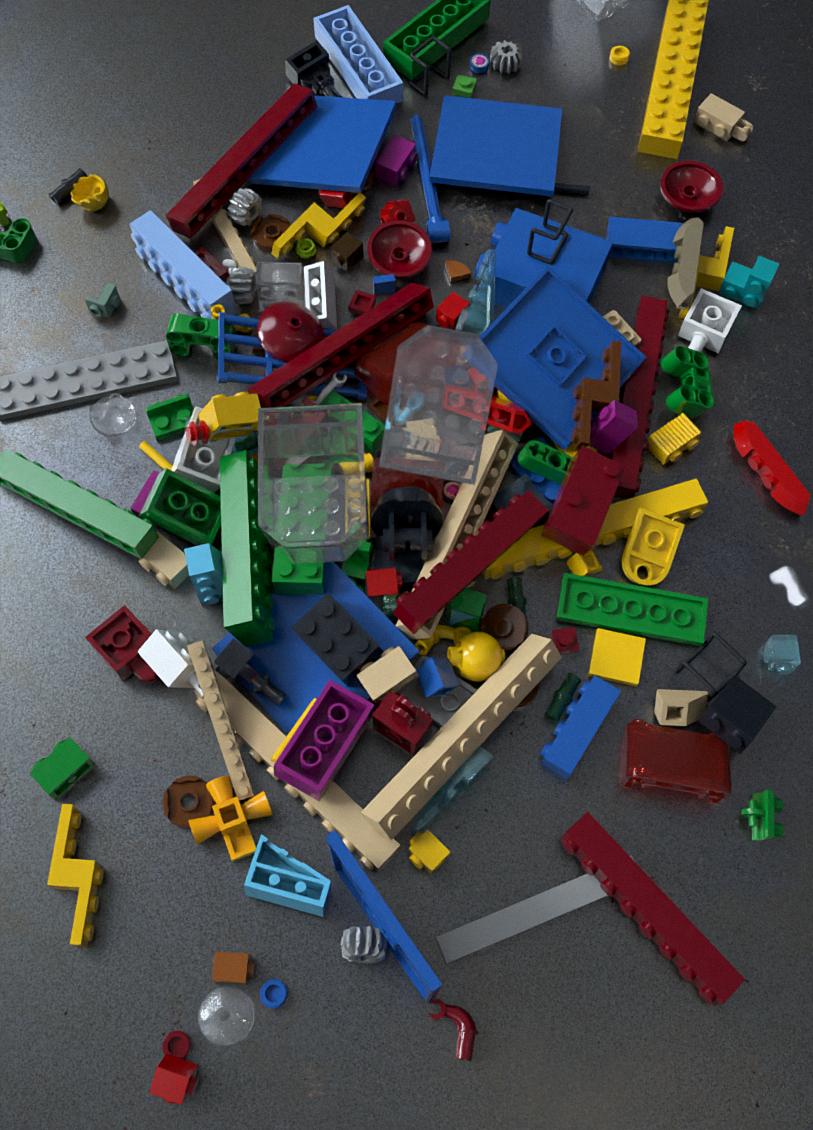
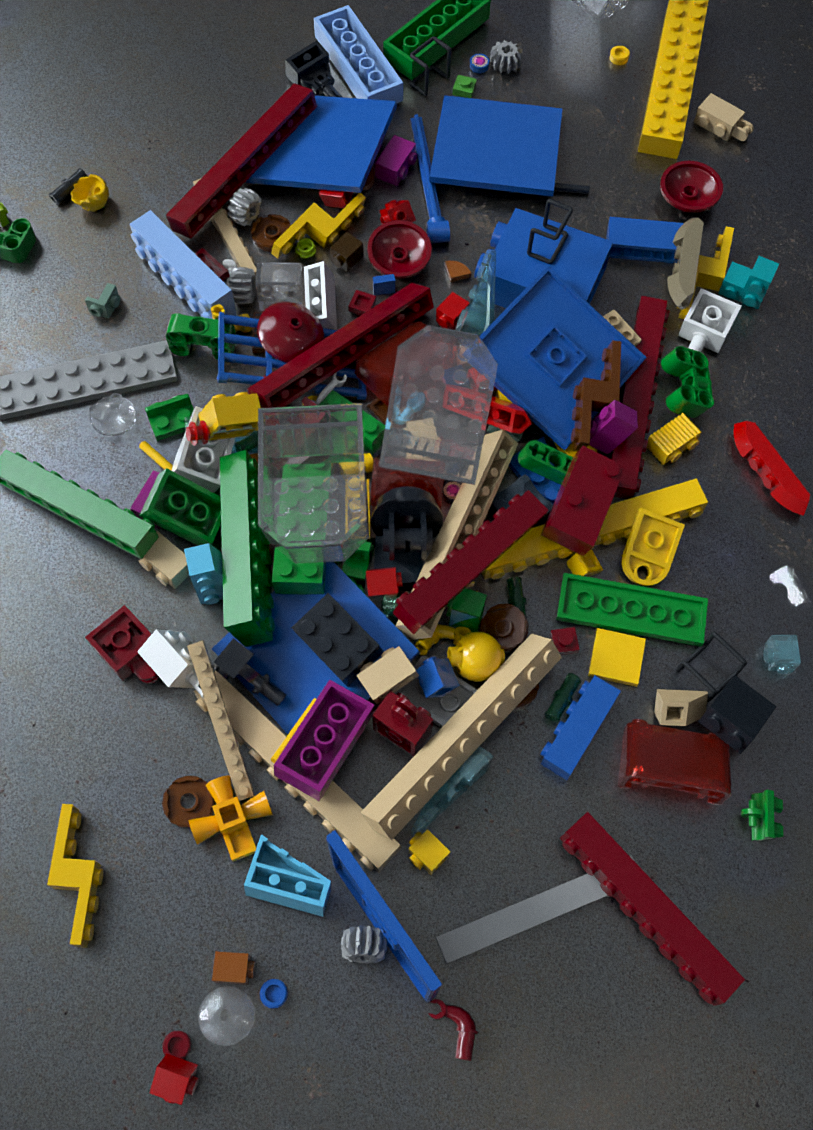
green brick [29,737,95,801] -> none

